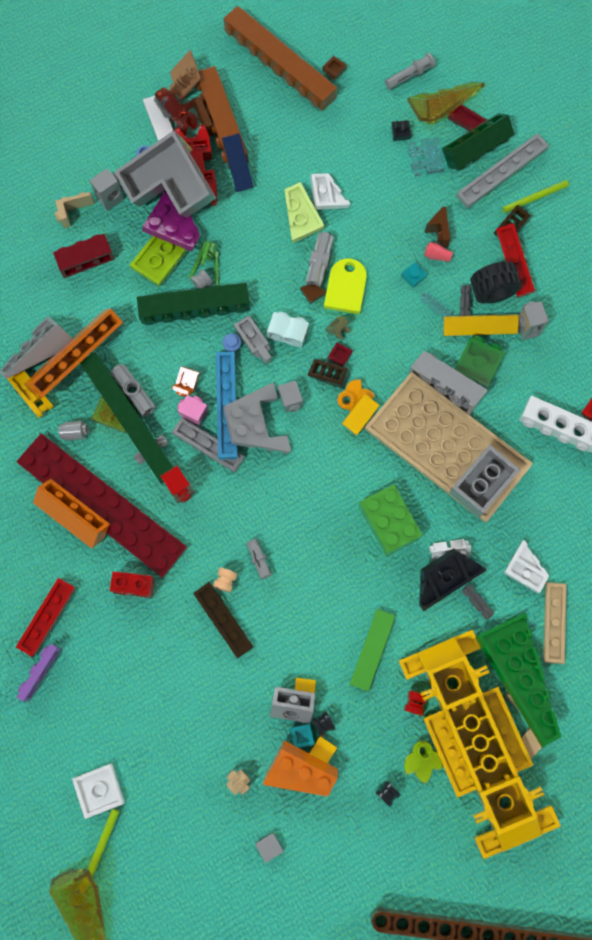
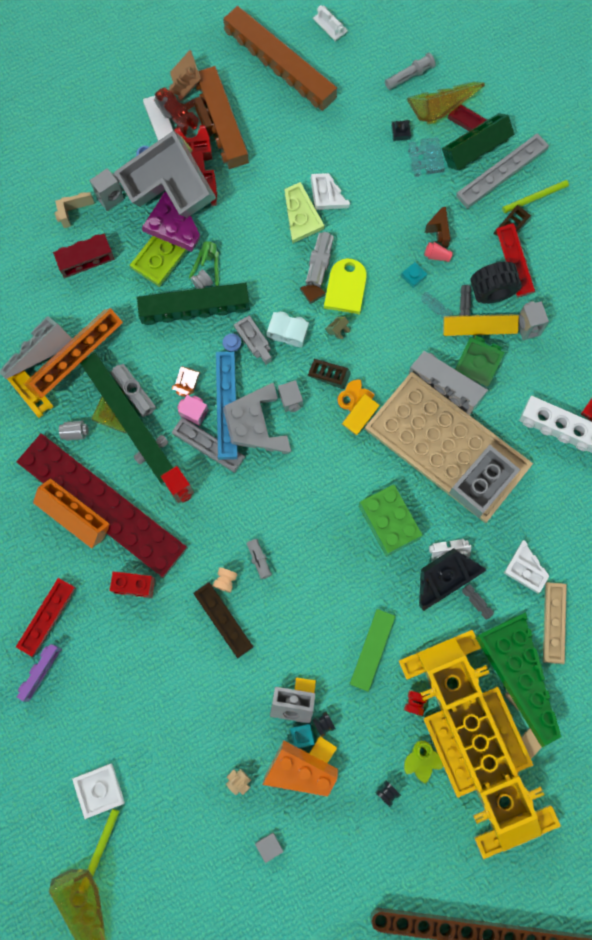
dark blue tile [222,133,253,192] -> none
reddish brown plate [322,55,347,81] -> none
dark red tile [327,342,353,367] -> none
none -> white hinge [313,5,348,41]

